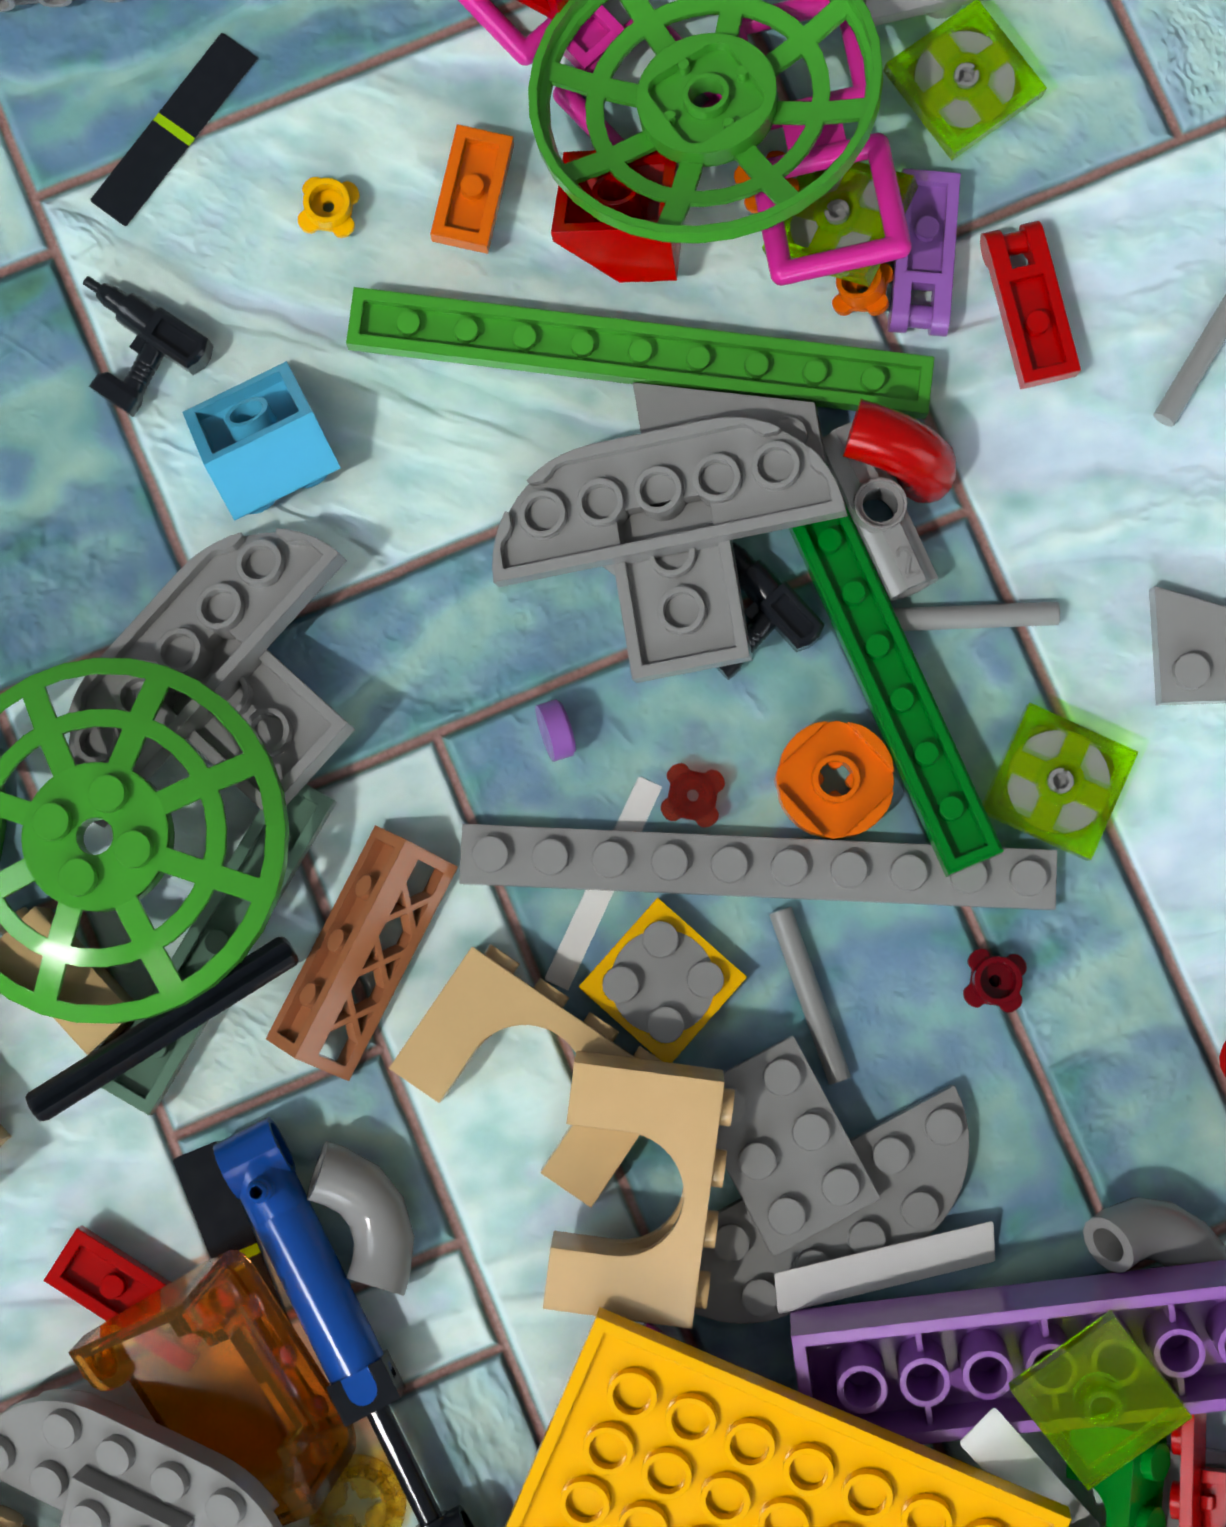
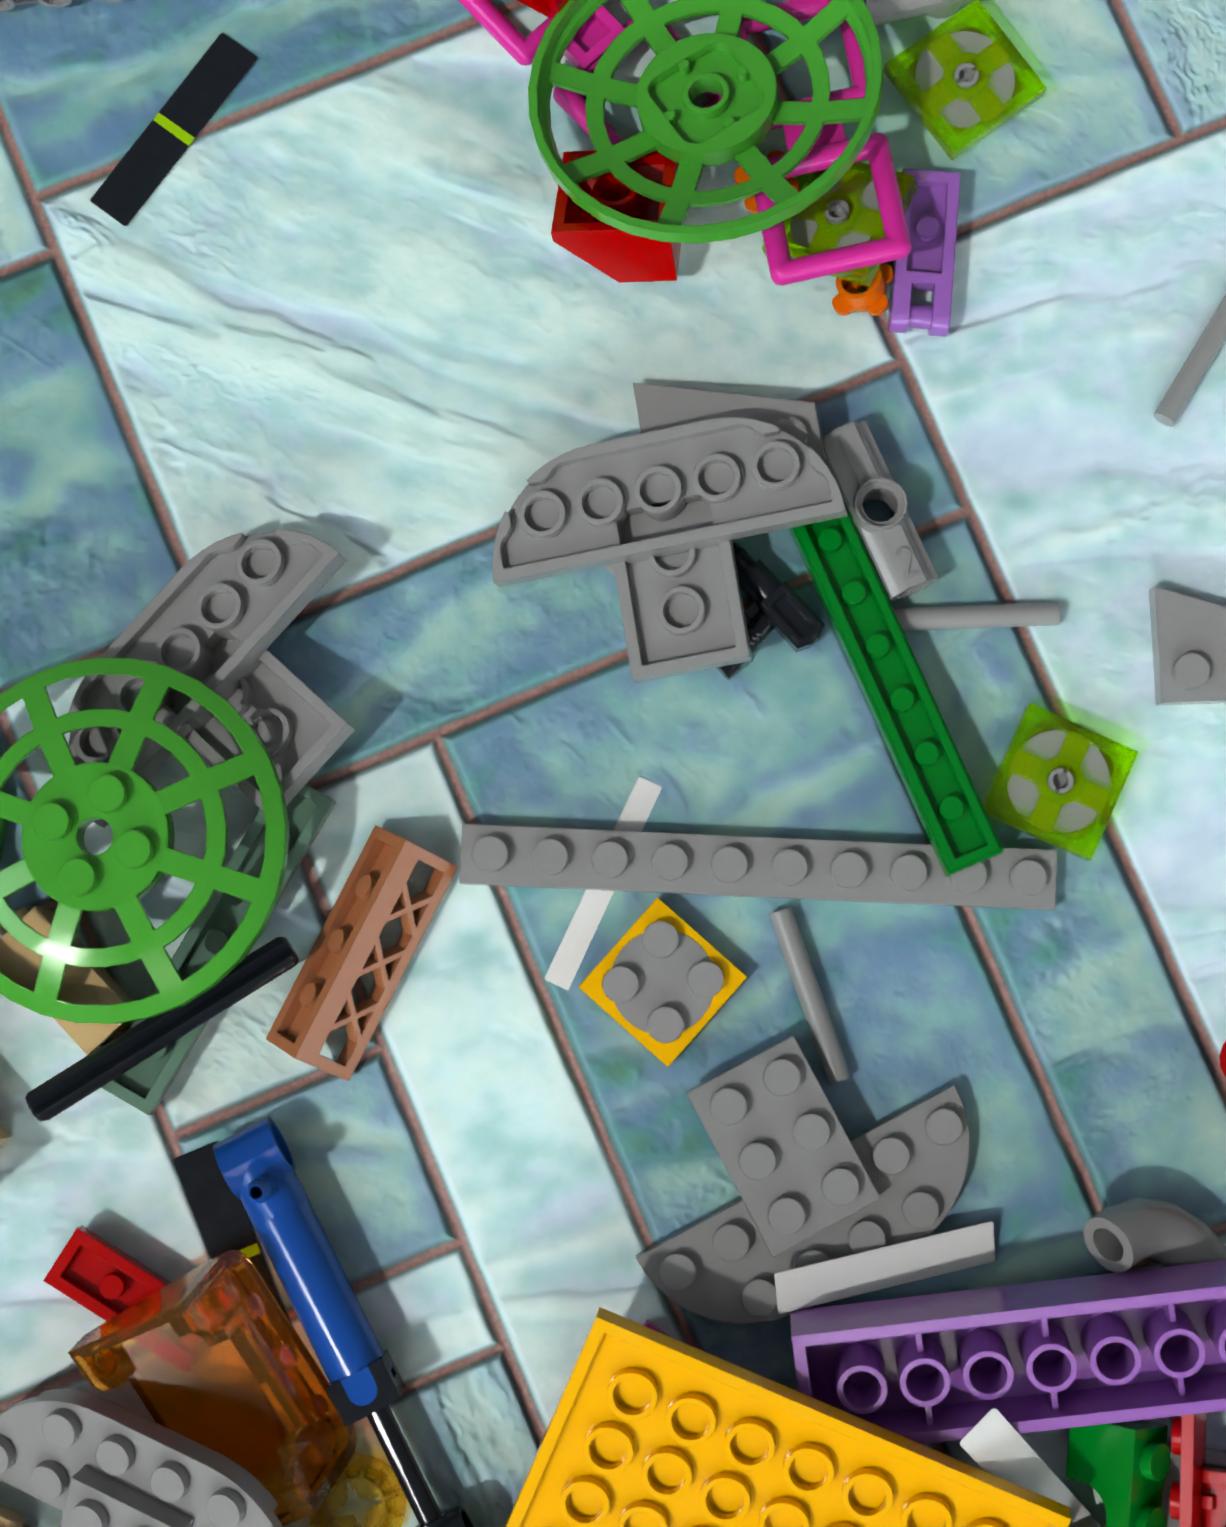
black piece [83,276,213,417] -> none
medium azure slope [182,361,341,521] -> none
yellow plate [298,177,360,238] -> none
light grey cylinder [307,1141,415,1296] -> none
bright green plate [346,287,934,419] -> none
tan arch [389,944,663,1208] -> none
orange plate [430,124,514,254] -> none
medium lavender tile [535,699,576,762] -> none
tan arch [543,1051,735,1329] -> none
clear red plate [660,763,725,828] -> none
orange plate [774,721,894,840] -> none
red cylinder [843,399,957,503] -> none
dark red plate [963,949,1027,1013] -> none
red plate [980,221,1081,390] -> none
clear neon green plate [1008,1310,1193,1491] -> none

